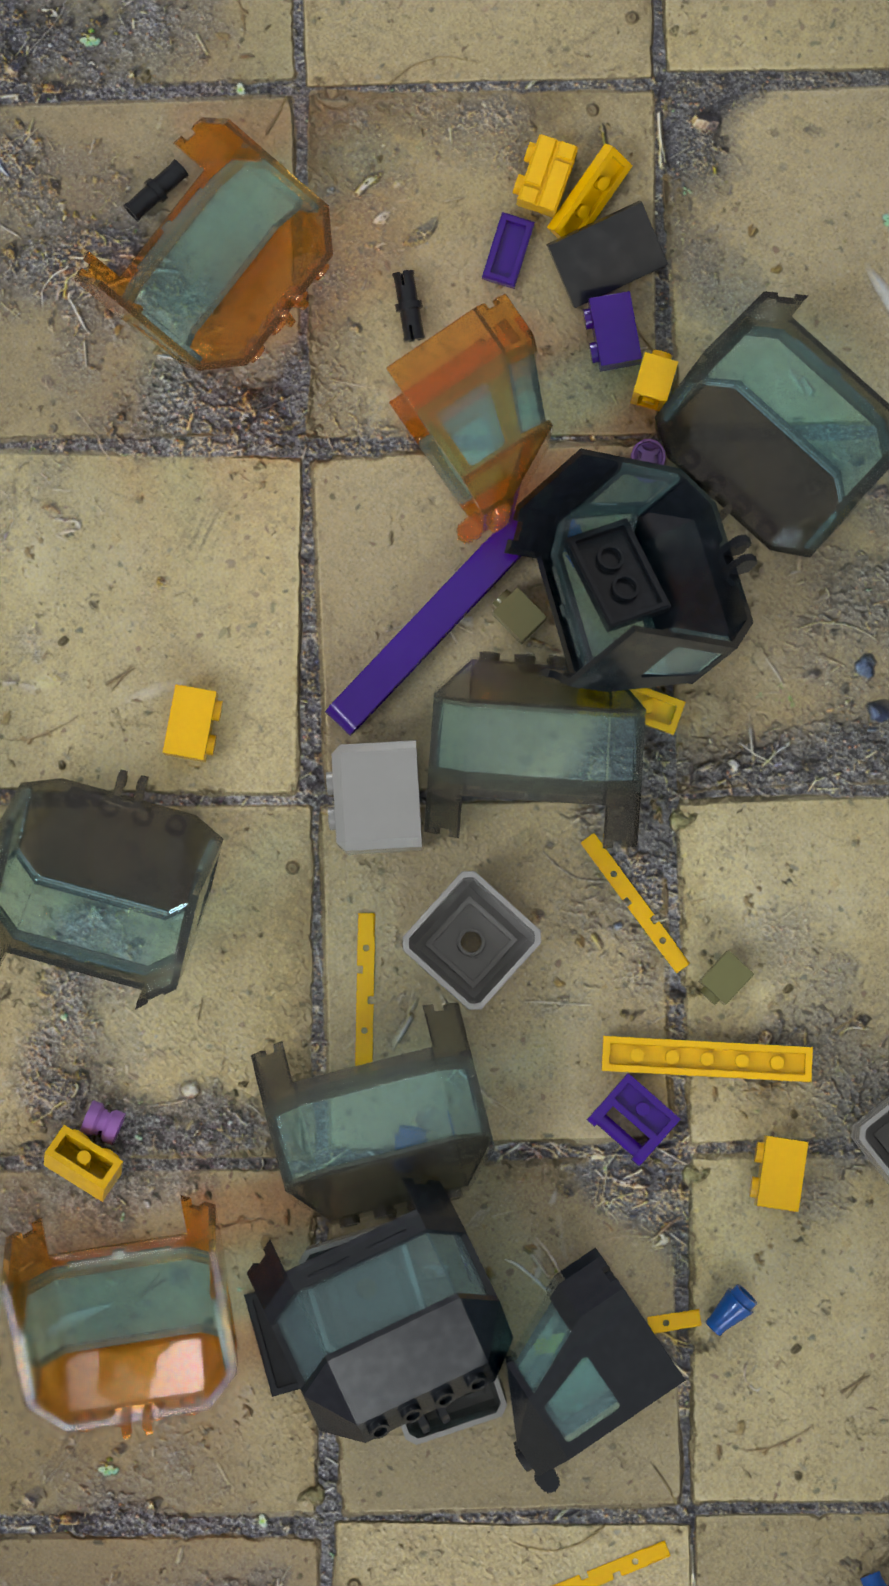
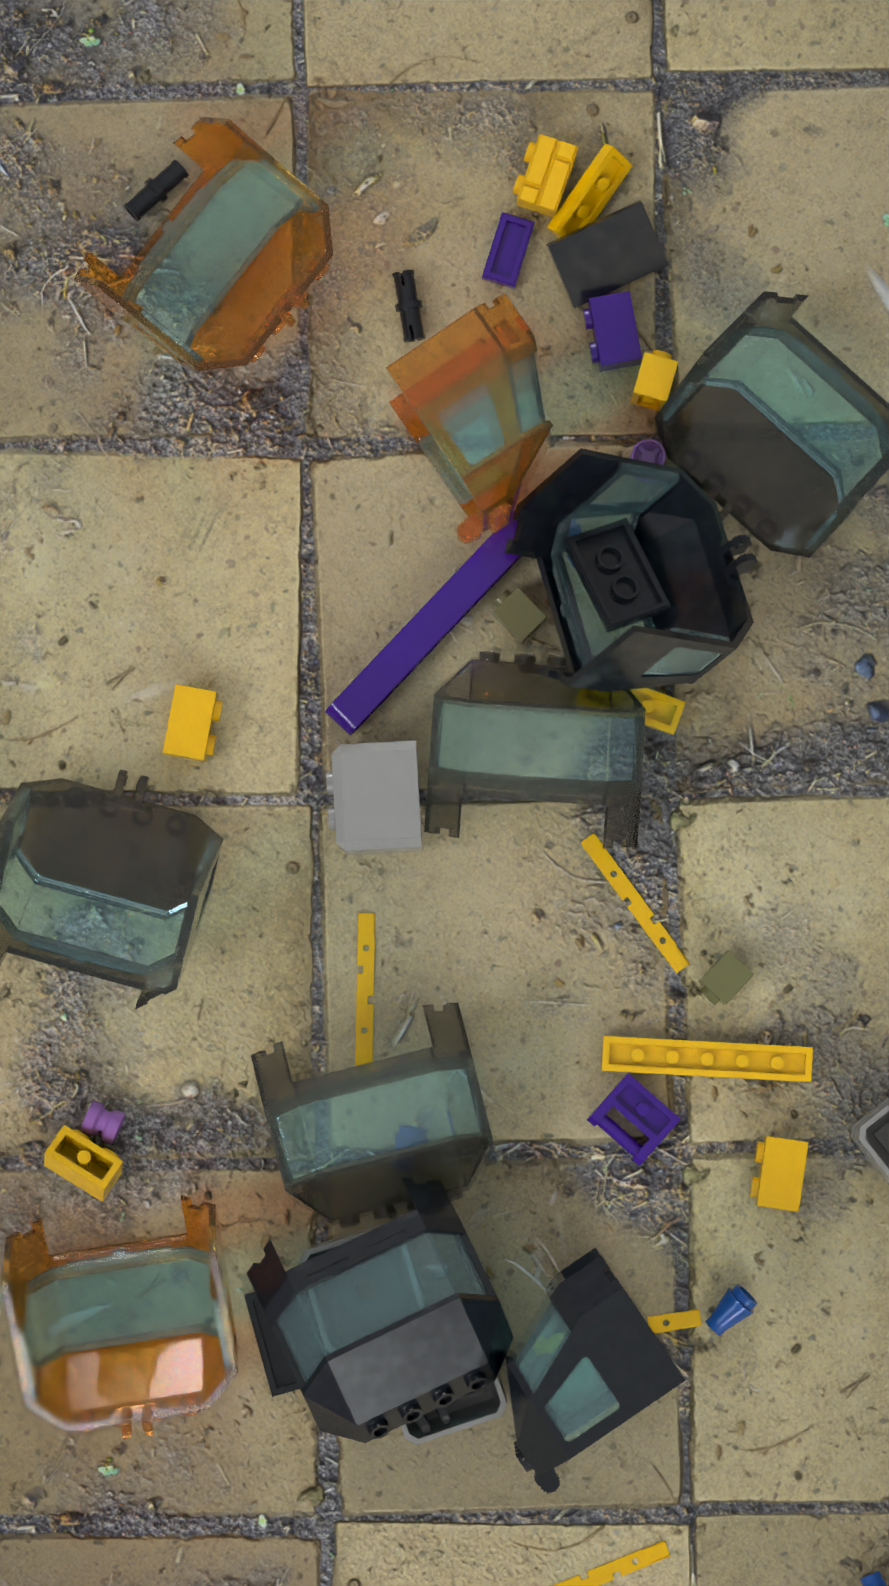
light grey plate [402,871,541,1010] -> none

